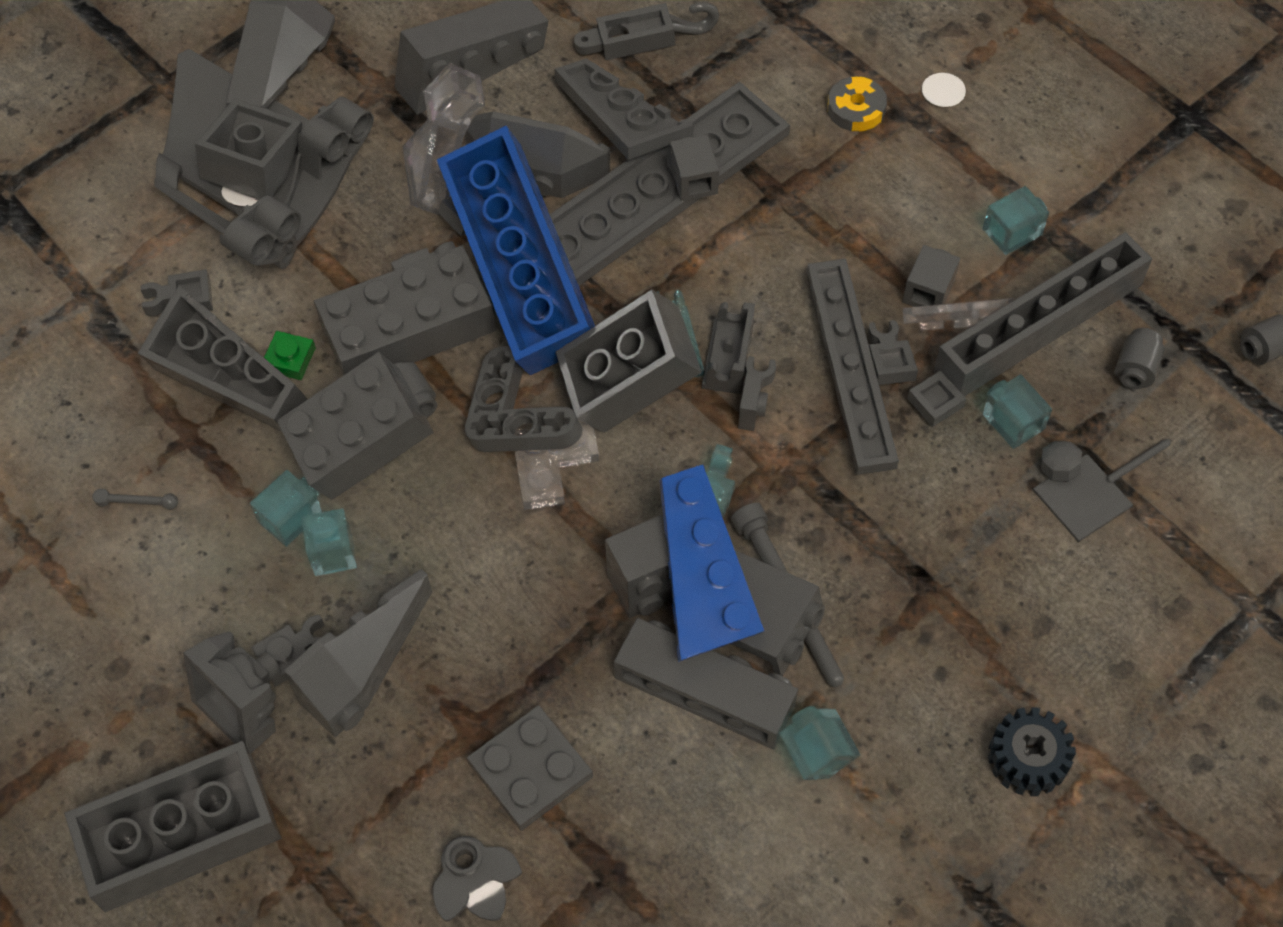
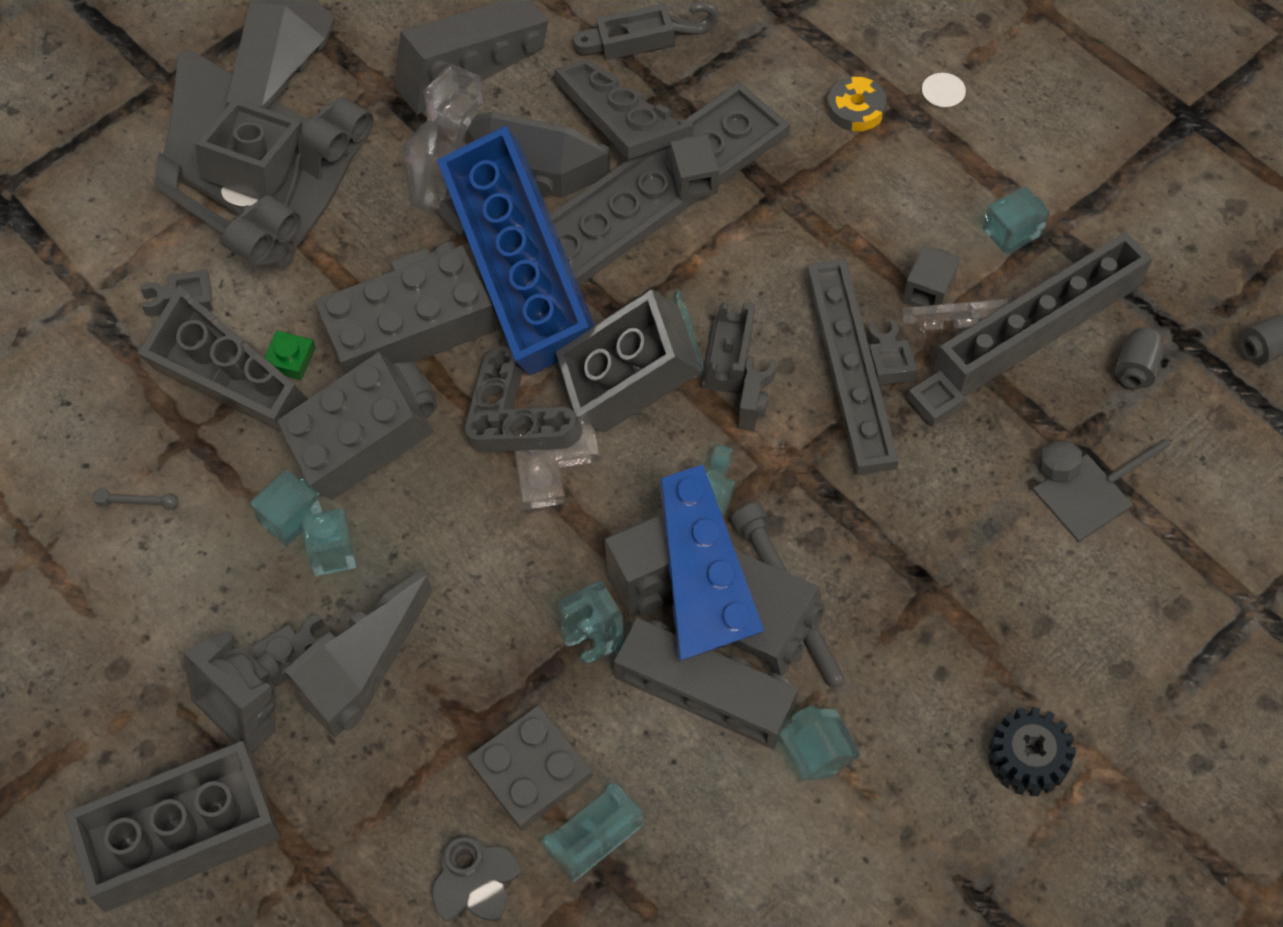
clear light blue brick [983,374,1052,449] -> none
none -> clear light blue hinge [541,782,643,883]
none -> clear light blue hinge [558,580,624,663]

